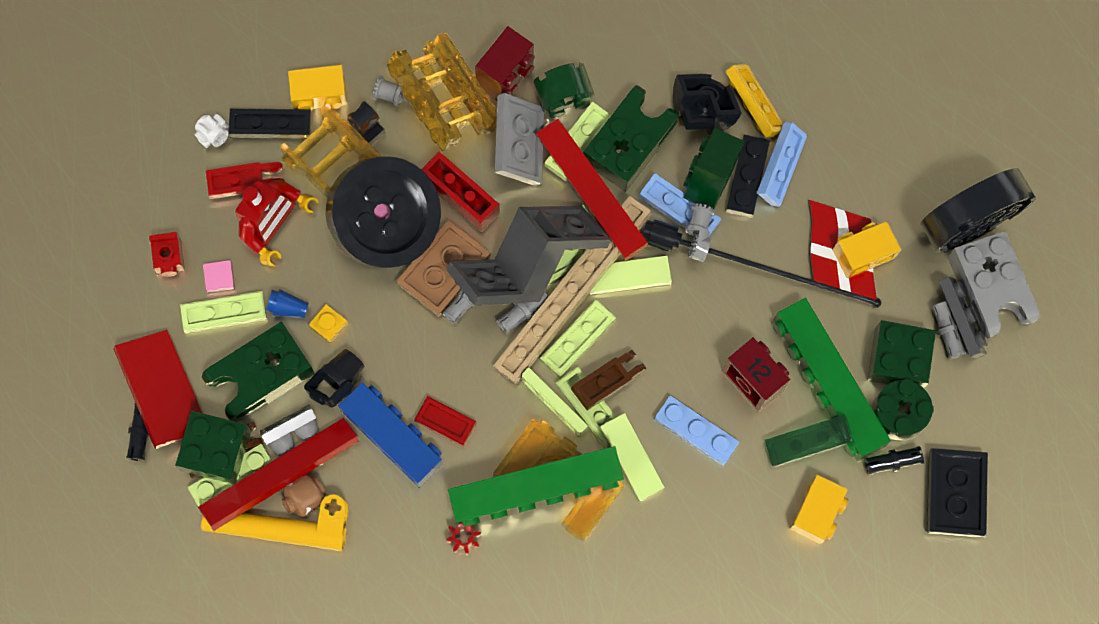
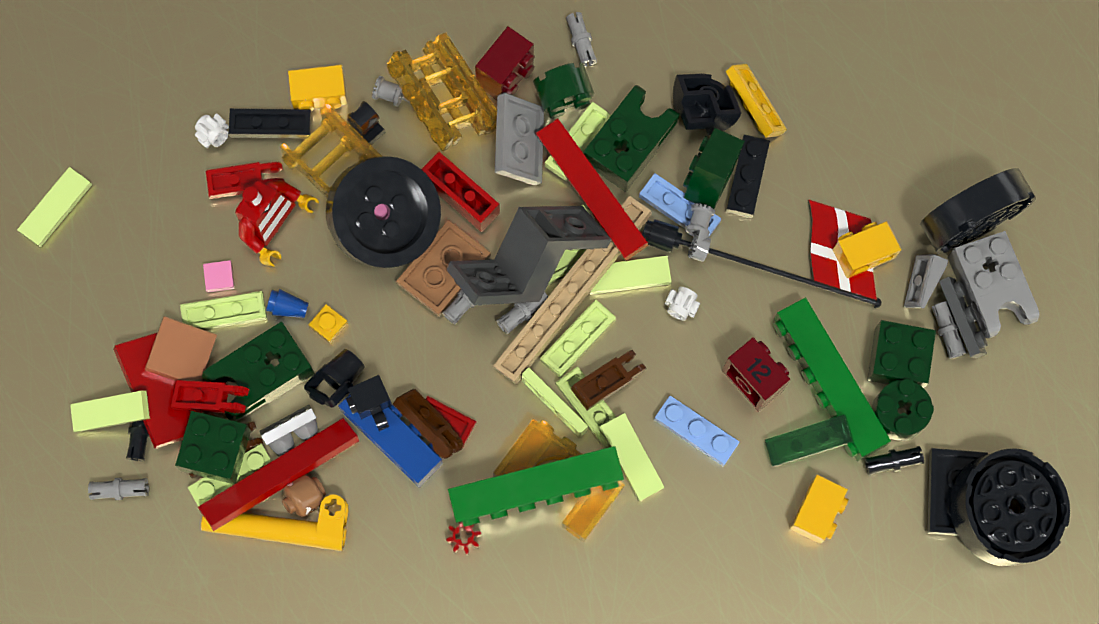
red brick [149,232,185,277] -> none
light blue plate [757,122,807,206] -> none
none -> yellowish green tile [17,167,92,248]
none -> yellowish green tile [70,391,150,432]
none -> light grey pin [88,478,149,500]
none -> nougat tile [145,316,217,381]
none -> red hinge [170,380,249,413]
none -> black brick [346,375,392,432]
none -> reddish brown hinge [393,389,464,459]
none -> light grey pin [566,12,597,67]
none -> white gear [665,287,700,321]
none -> light grey slope [904,254,948,308]
none -> black brick [950,449,1070,566]

